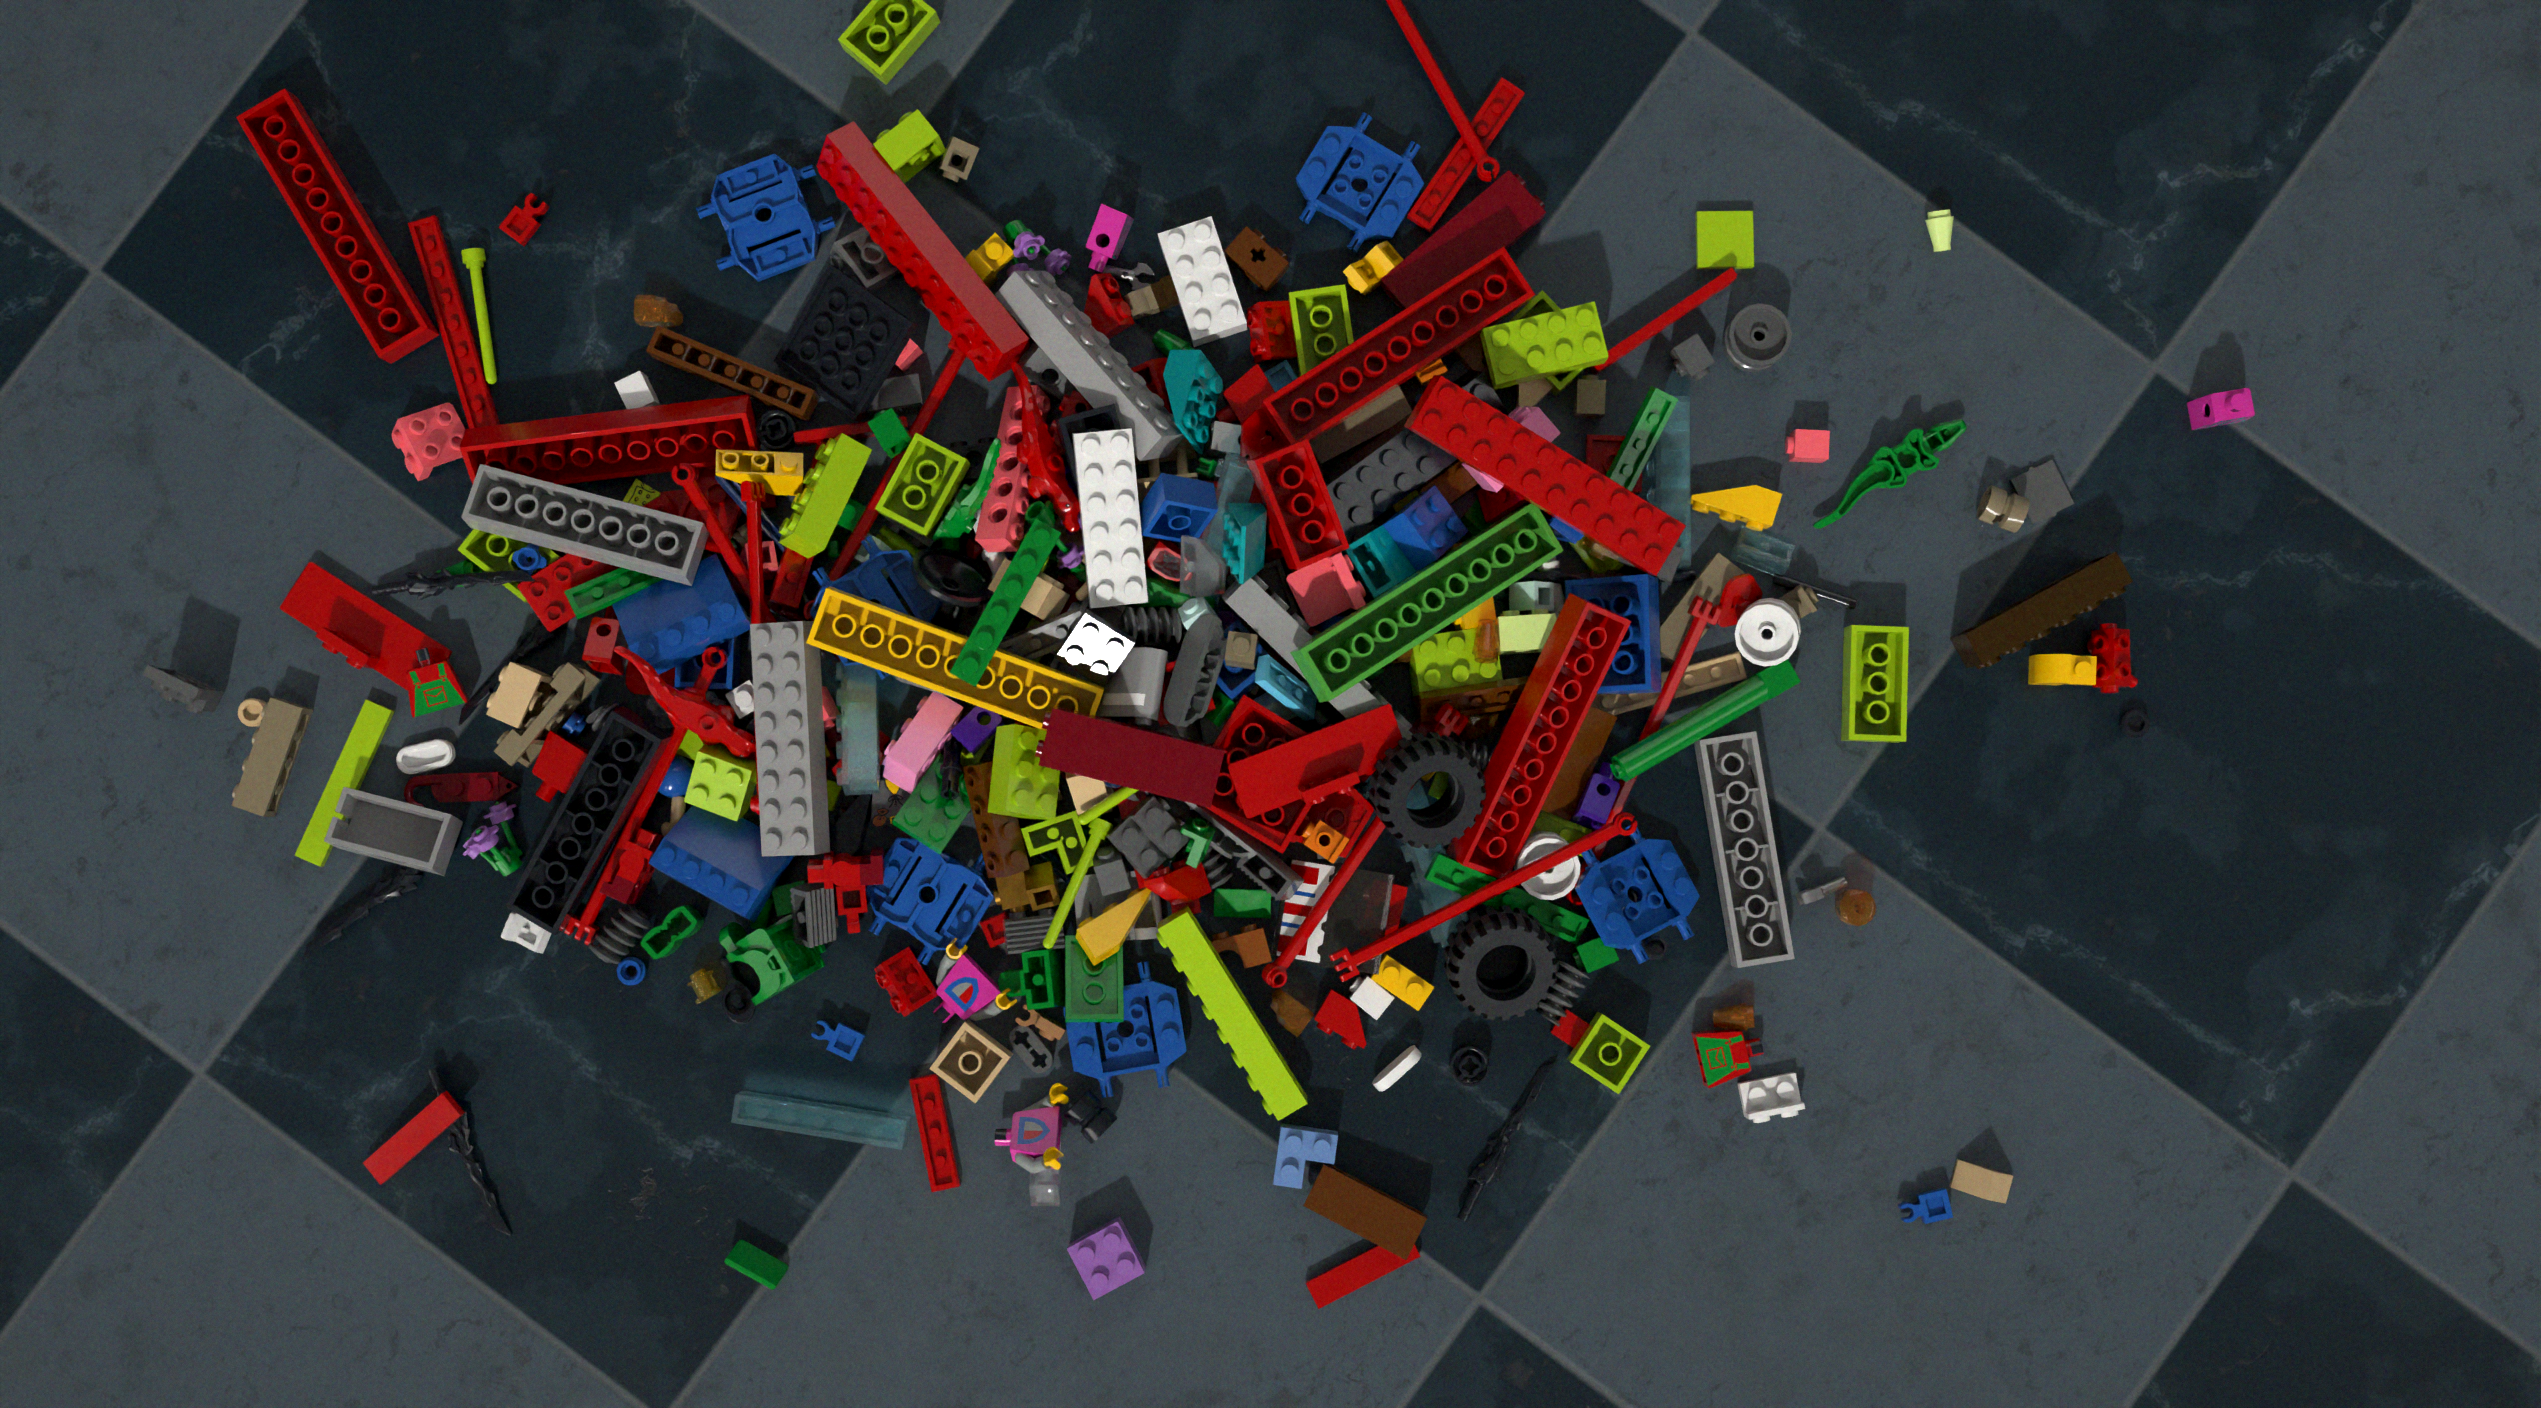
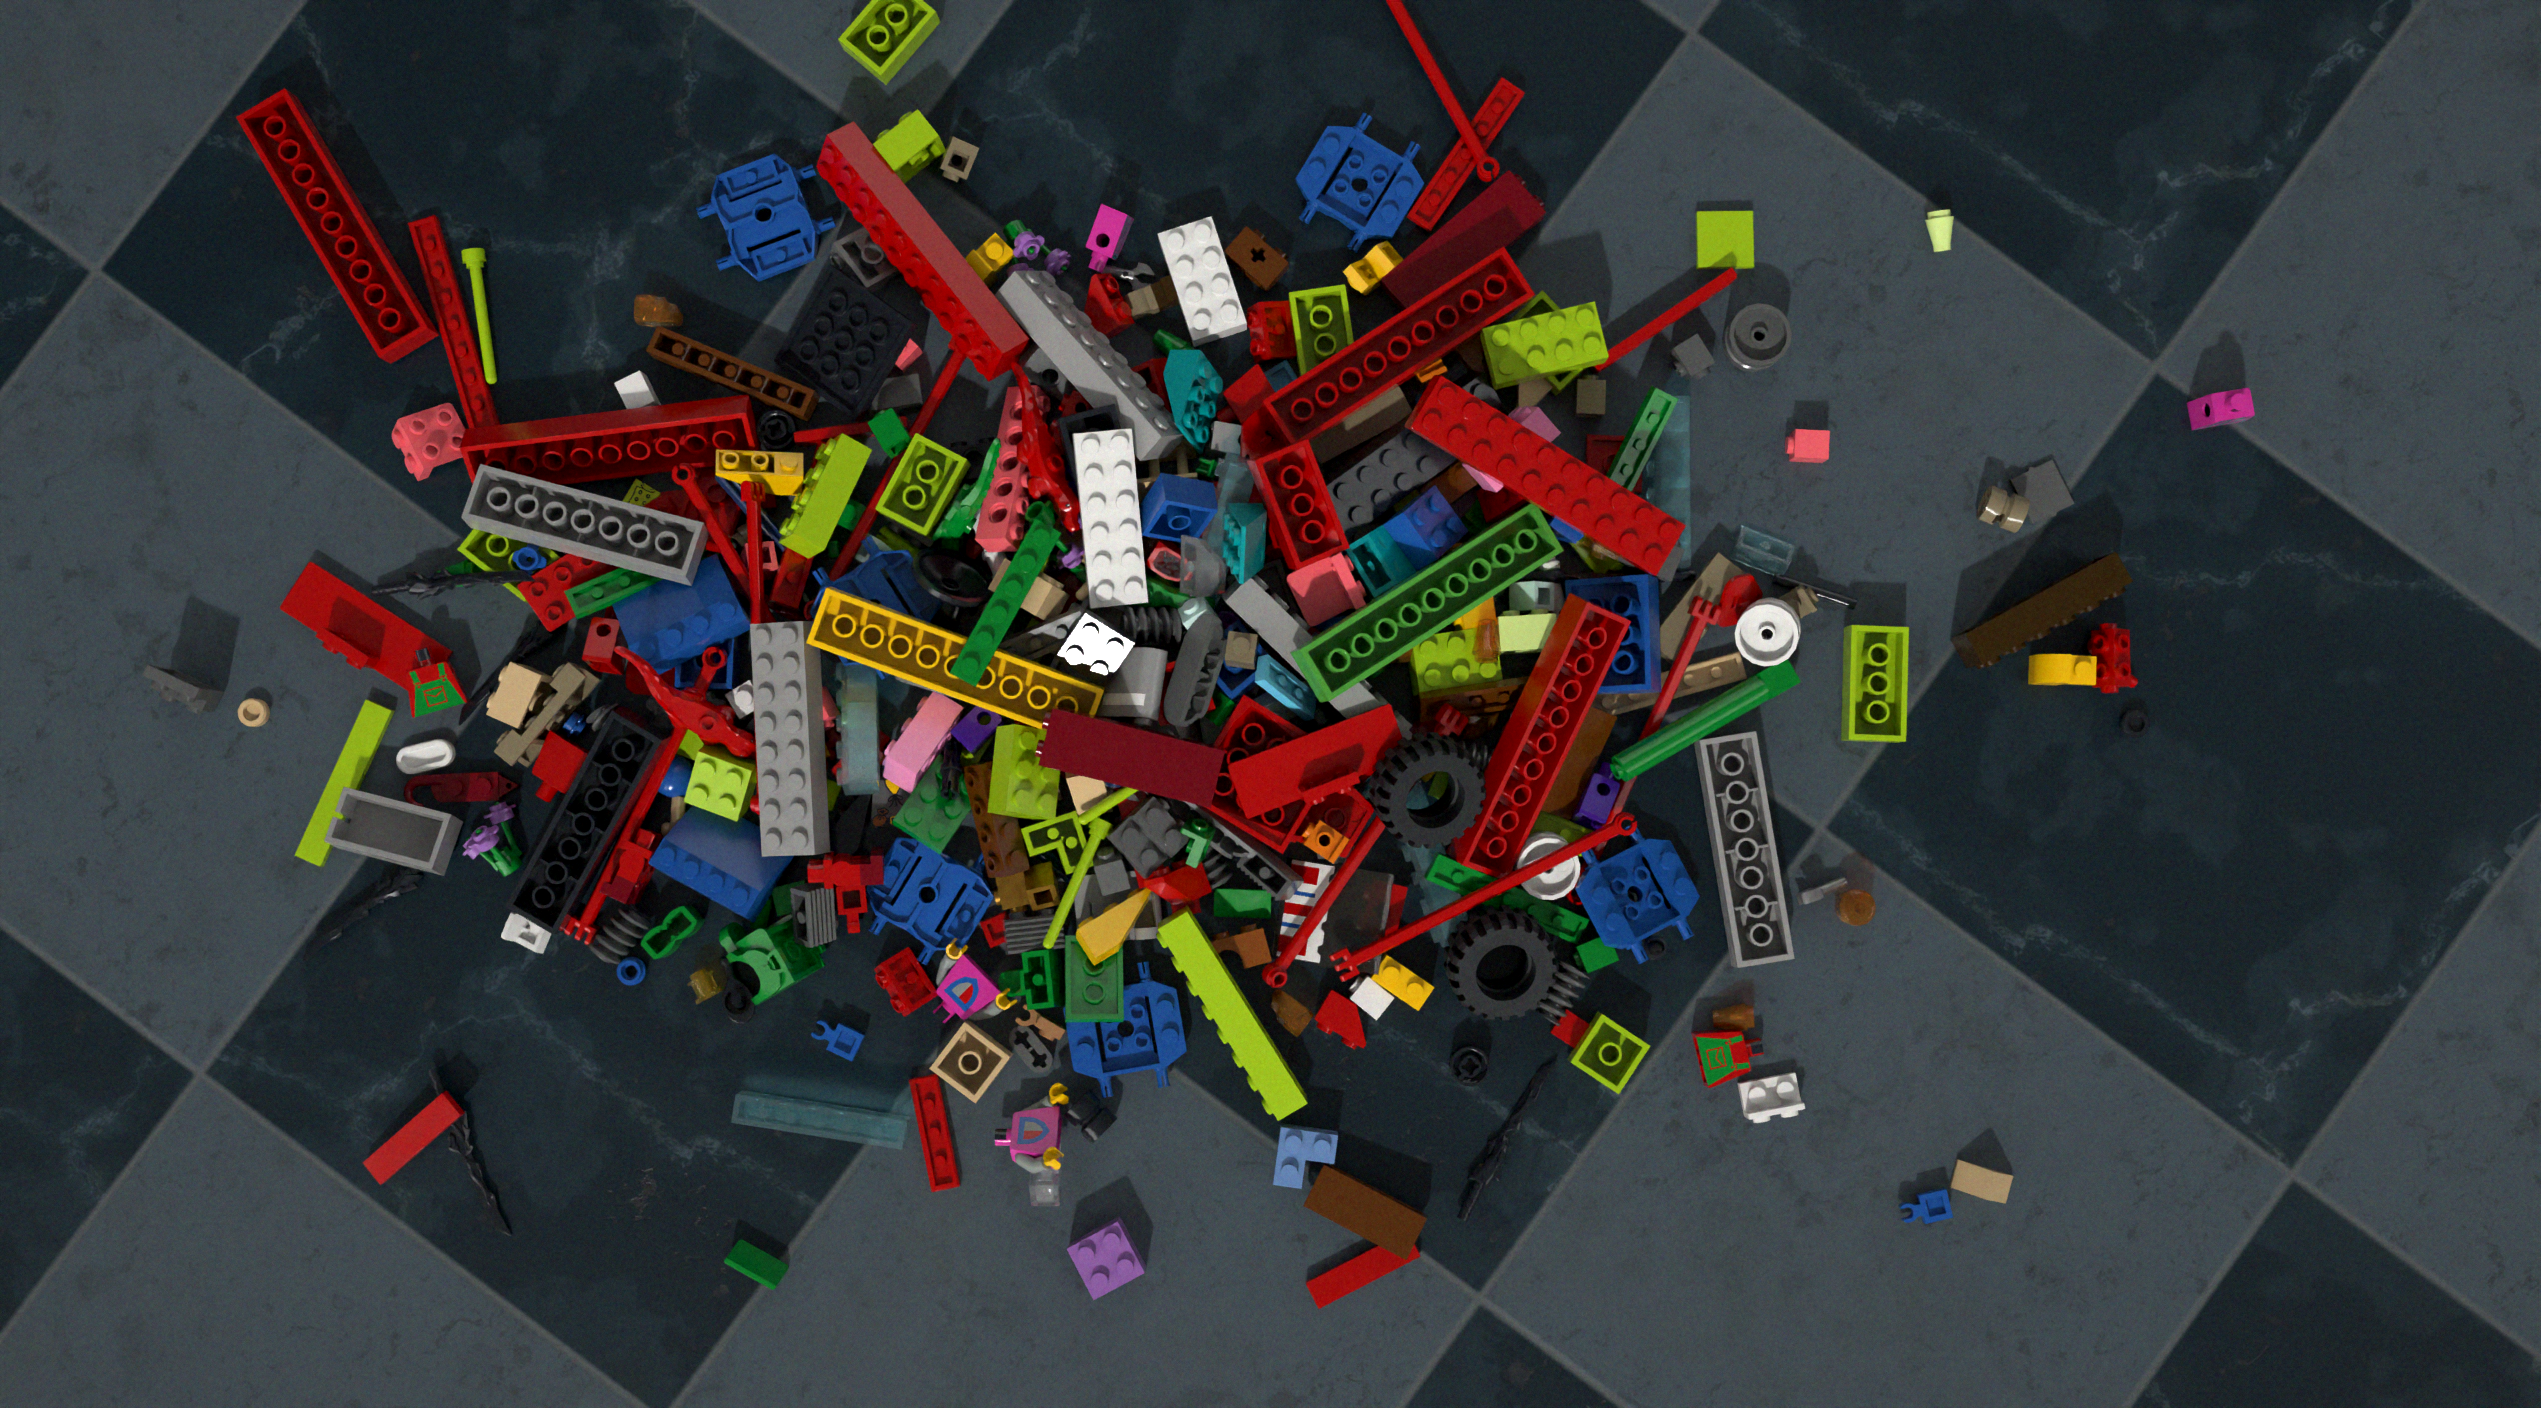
dark tan brick [231,697,313,817] -> none
red plate [499,193,549,246] -> none
white tile [1372,1045,1422,1092] -> none
yellow slope [1686,485,1782,531] -> none
green animal [1813,419,1967,529] -> none

